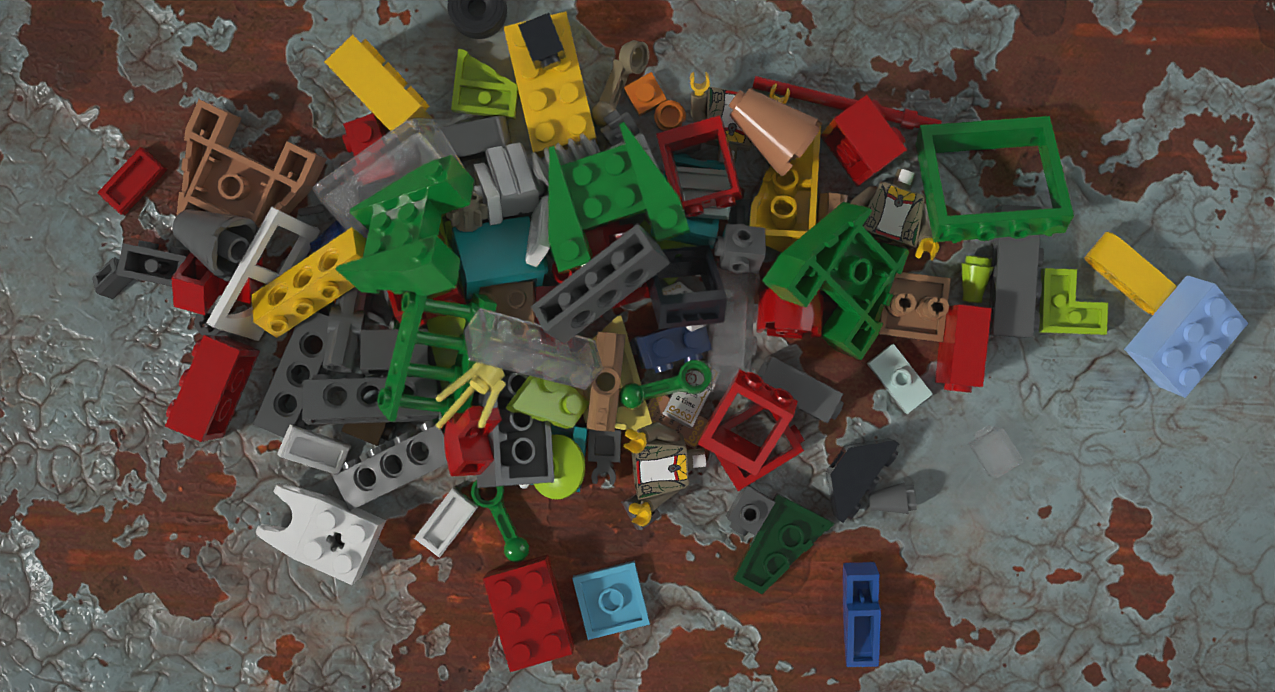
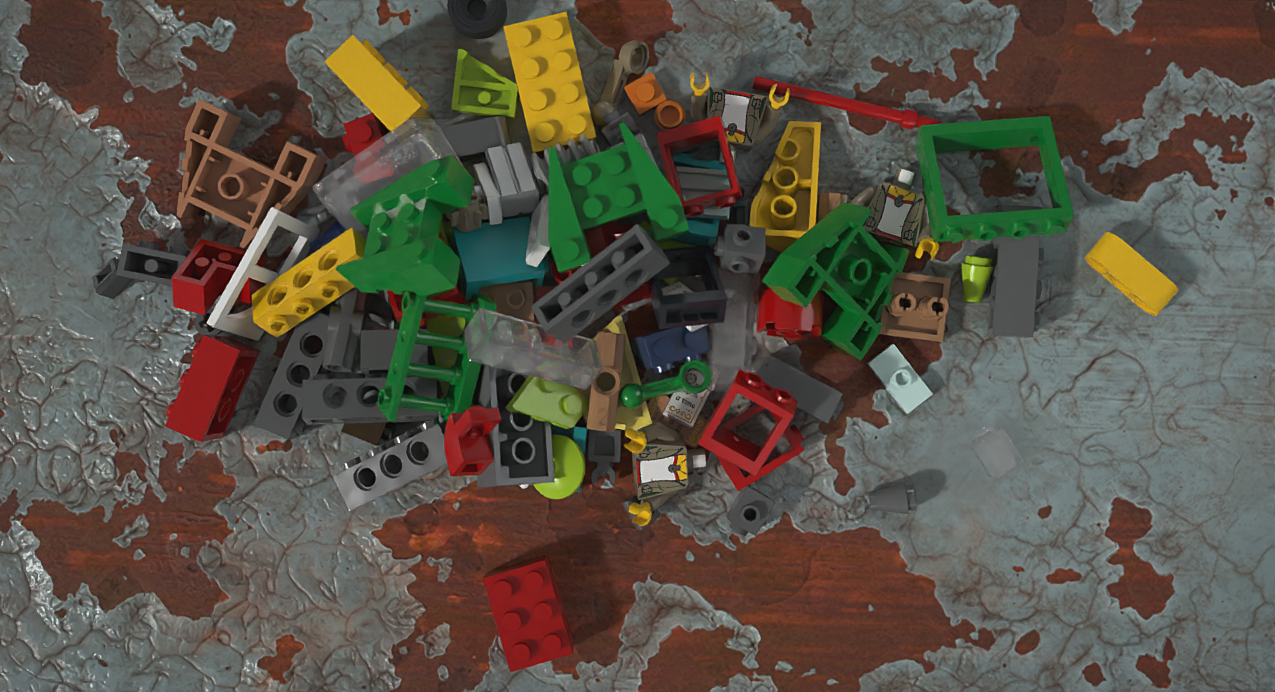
red tile [97,147,167,216] -> none
dark grey cone [172,209,263,281] -> none
white brick [256,484,386,585] -> none
white tile [277,424,351,475] -> none
white tile [414,487,479,558] -> none
light yellow plant [436,359,506,429] -> none
green piece [471,480,529,562] -> none
black brick [518,13,566,70] -> none
medium azure tile [572,561,650,640] -> none
nougat cone [728,88,823,176] -> none
dark green wing [733,493,835,594] -> none
red brick [820,95,907,187] -> none
black slope [826,438,899,523] -> none
blue slope [843,562,881,667] -> none
red brick [935,304,992,393] -> none
lime plate [1039,268,1108,335] -> none
light blue brick [1124,275,1248,398] -> none

